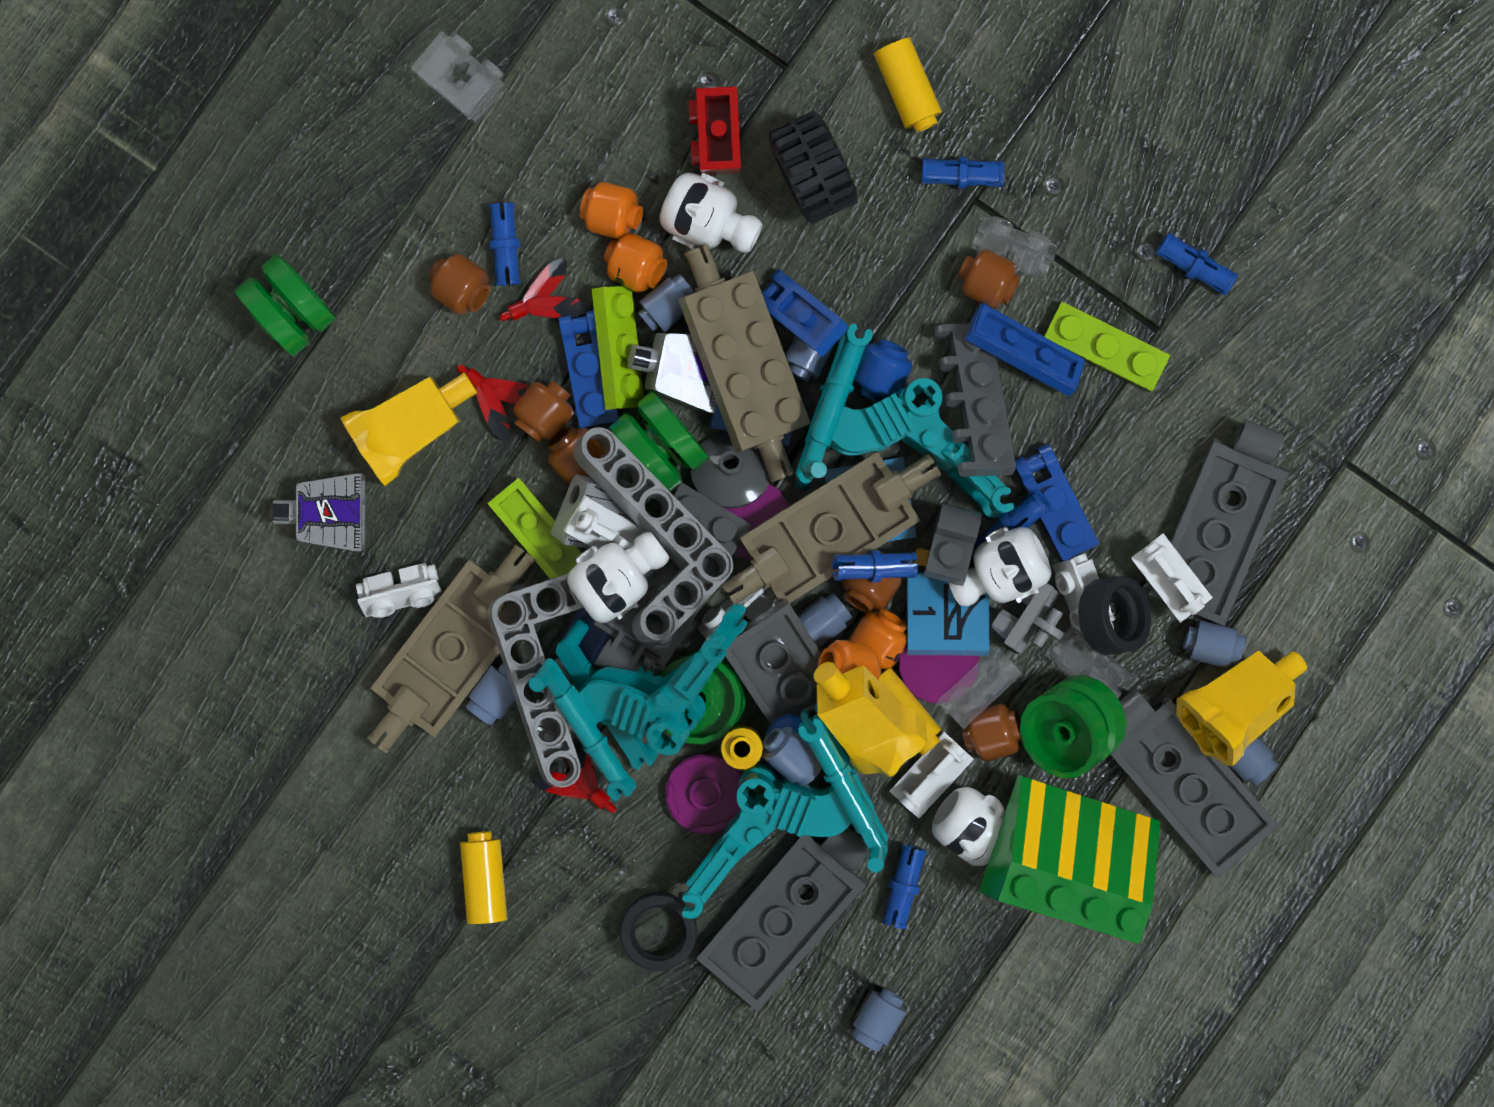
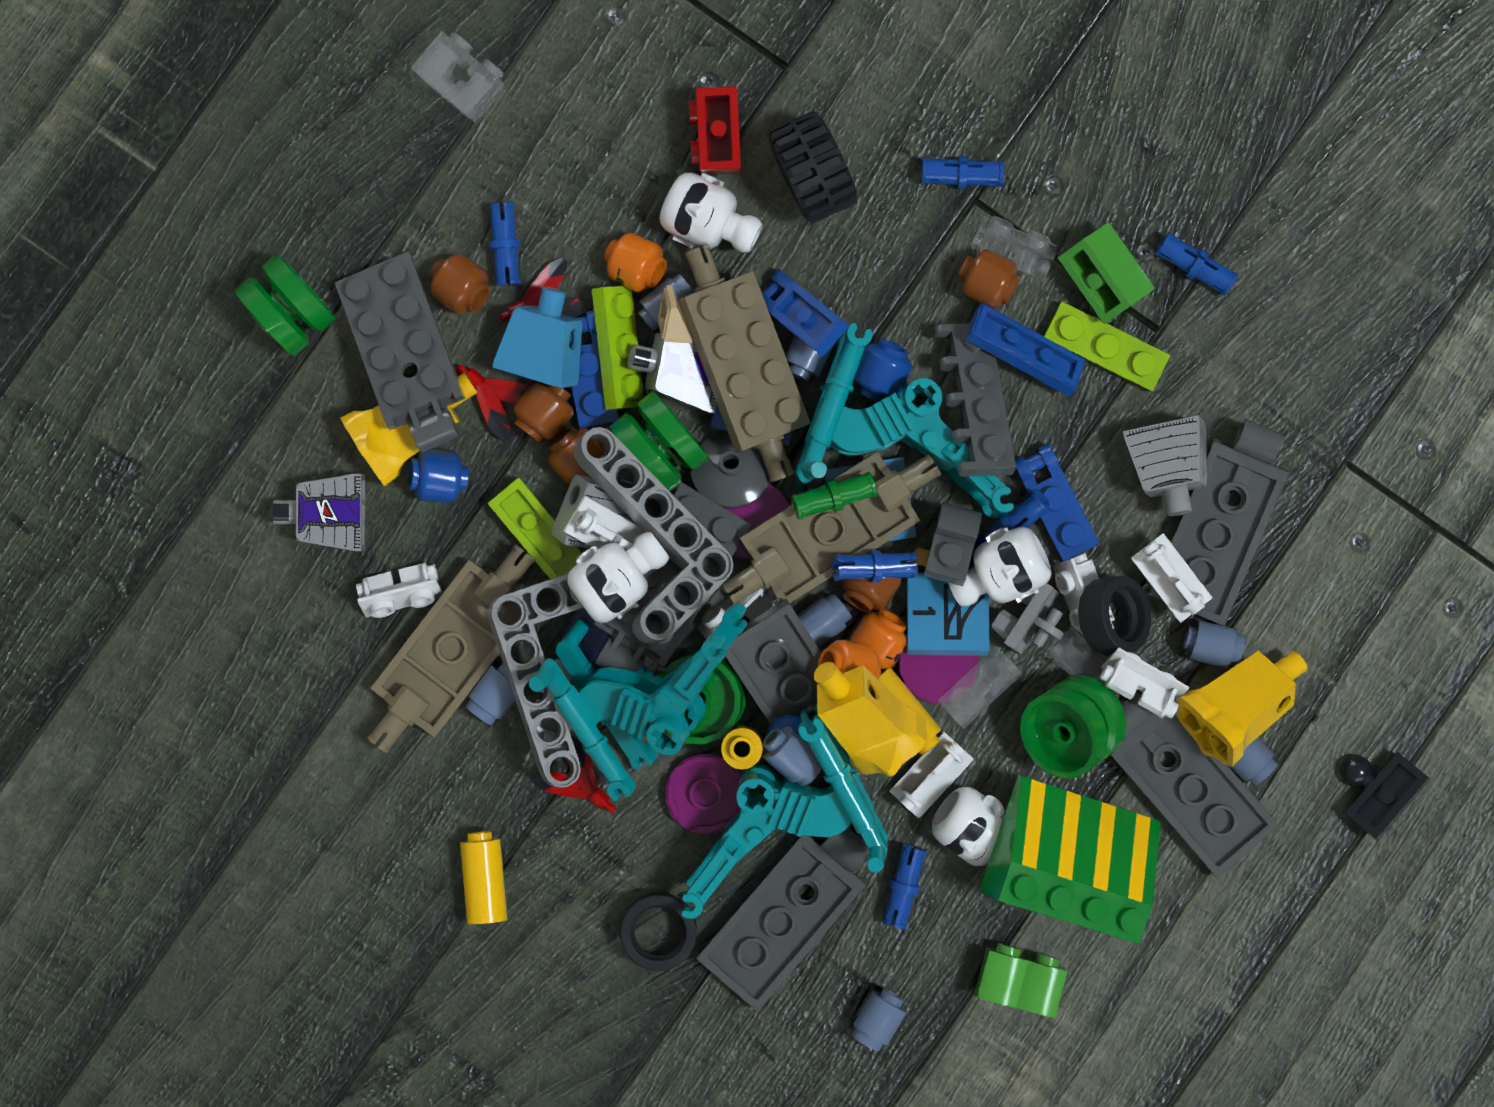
orange head [580,182,643,239] -> none
yellow brick [873,37,942,133] -> none
dark orange head [963,703,1022,761] -> none
none -> dark grey hinge [335,251,466,453]
none -> blue head [407,449,469,503]
none -> dark azure torso [492,287,582,388]
none -> tan slope [658,285,693,344]
none -> green pin [791,472,877,520]
none -> bright green brick [974,943,1068,1018]
none -> bright green brick [1058,222,1155,324]
none -> white hinge [1100,647,1189,718]
none -> light grey torso [1123,415,1207,516]
none -> black plate [1340,752,1430,842]

